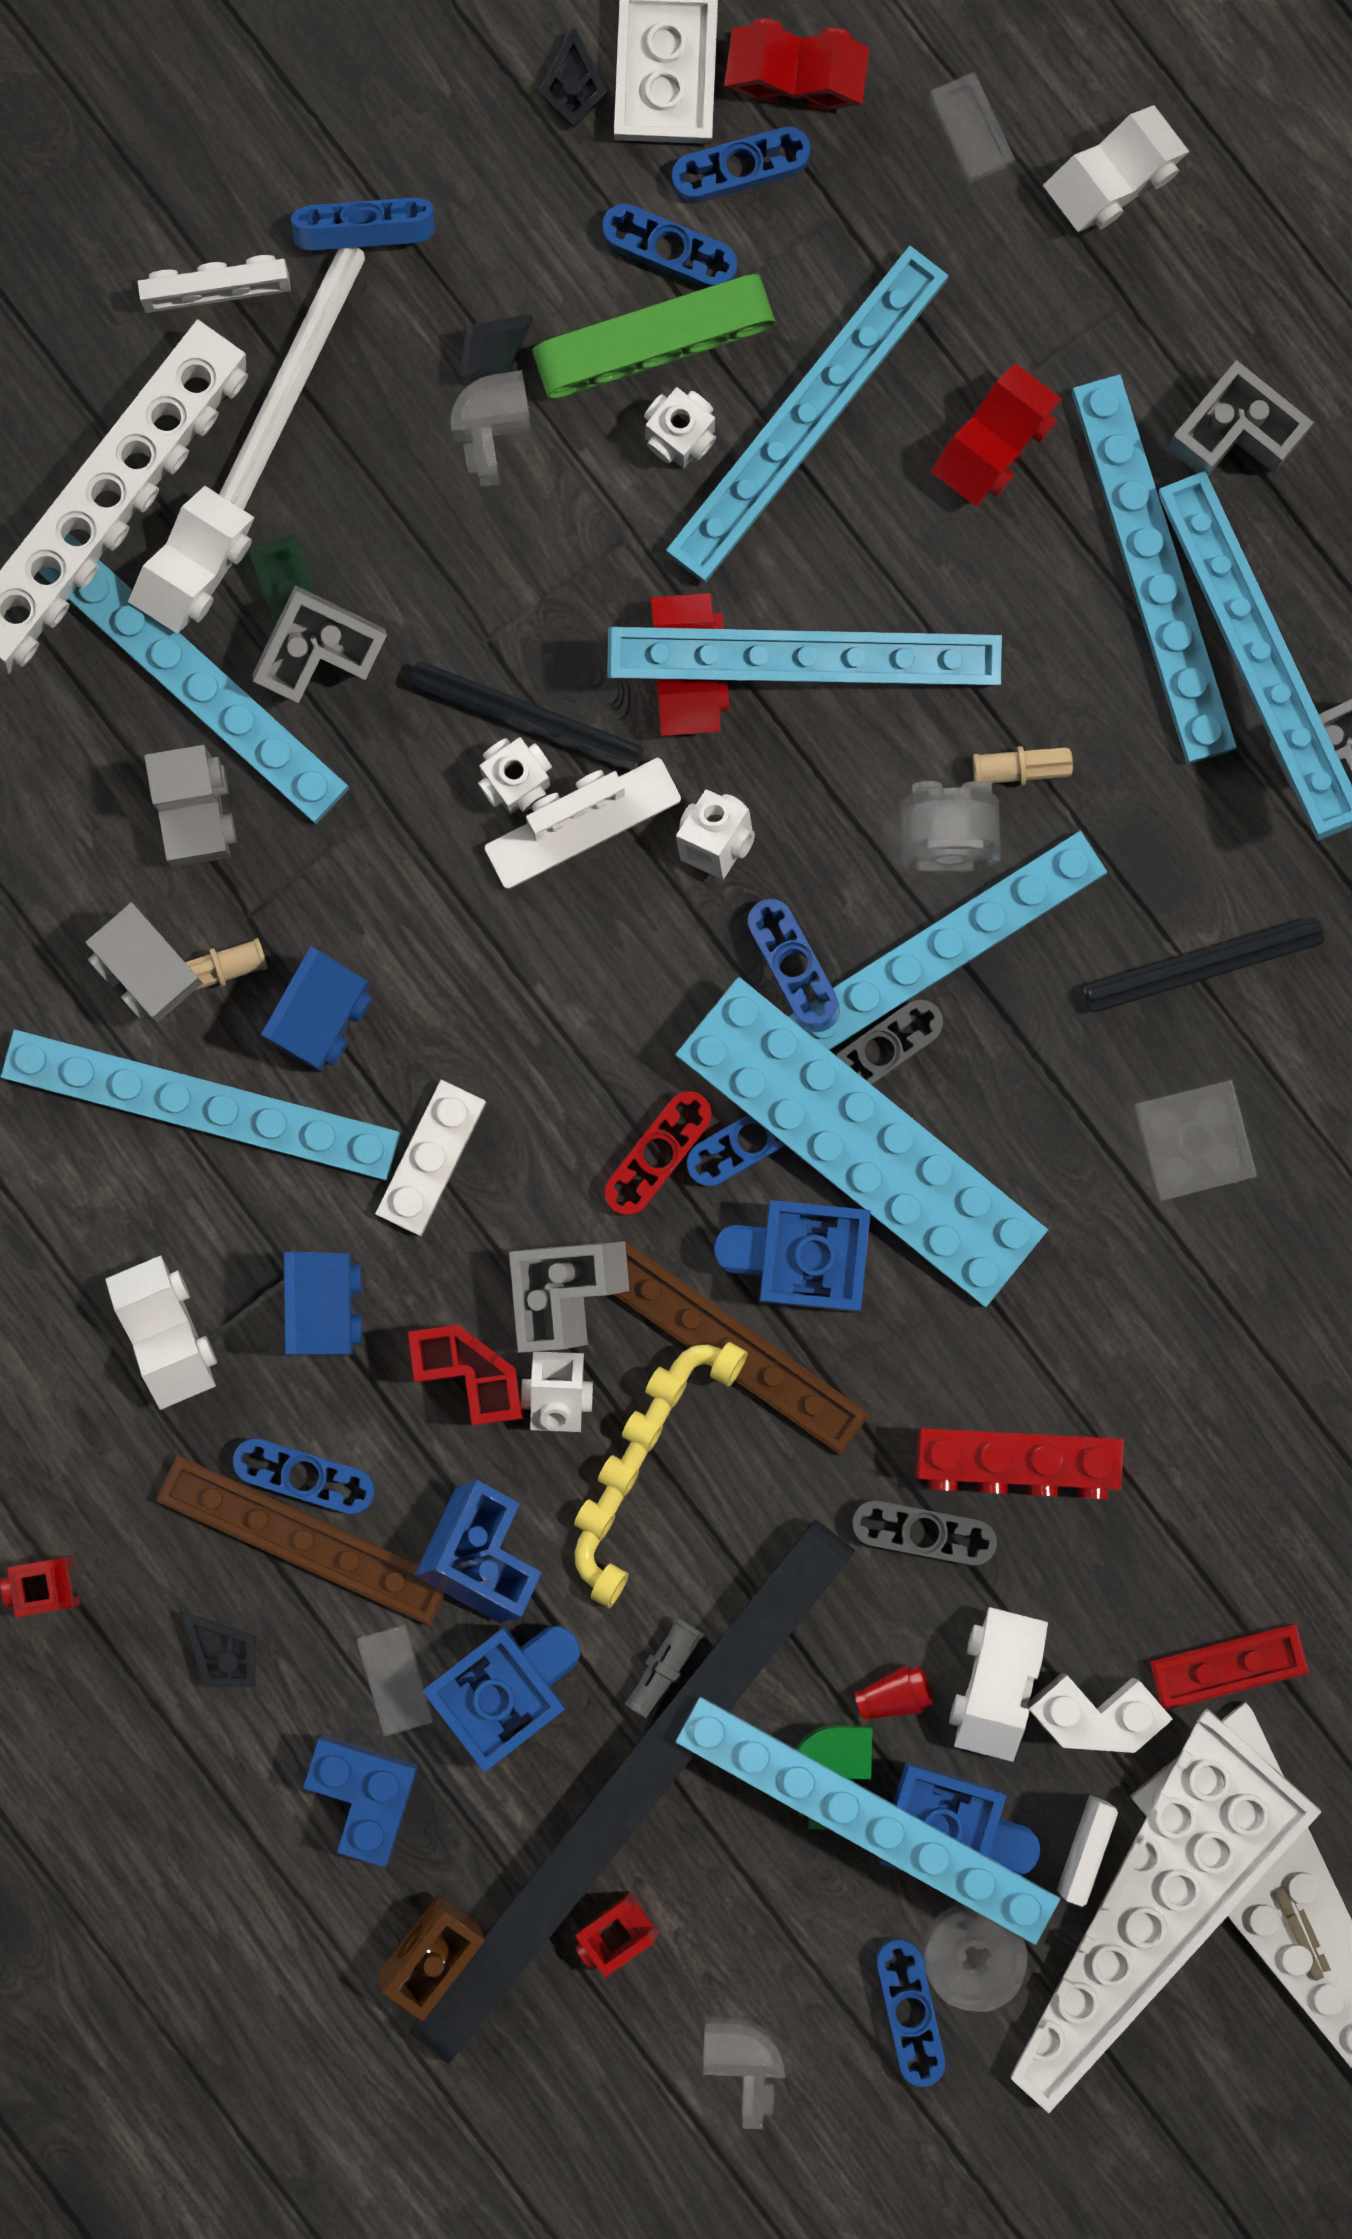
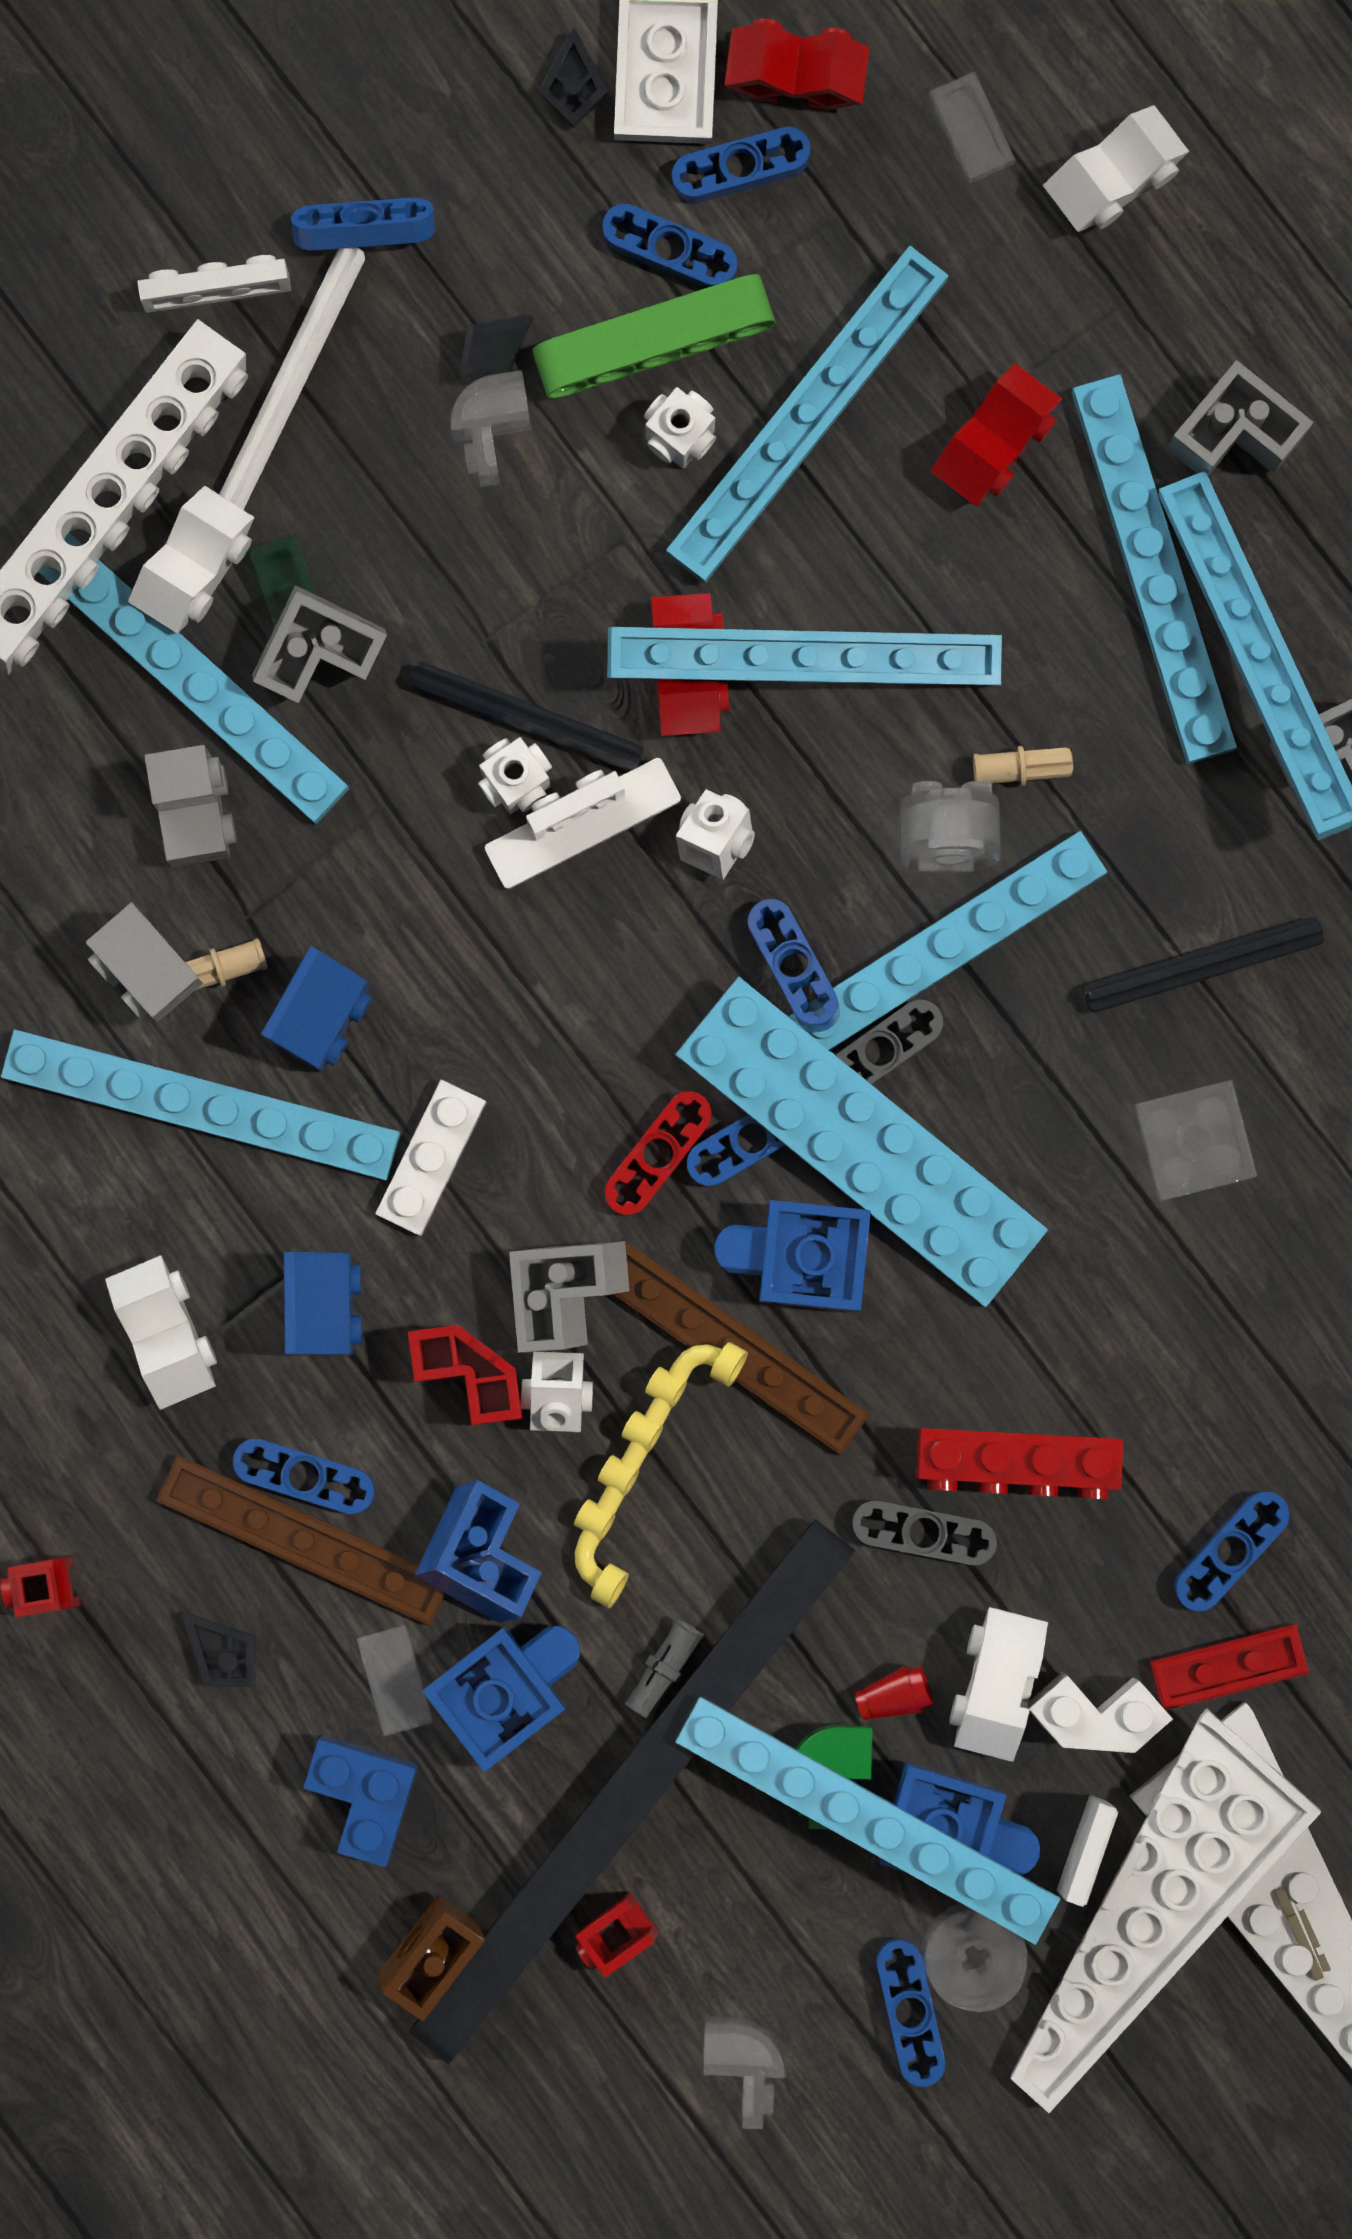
none -> blue beam [1174,1492,1289,1611]

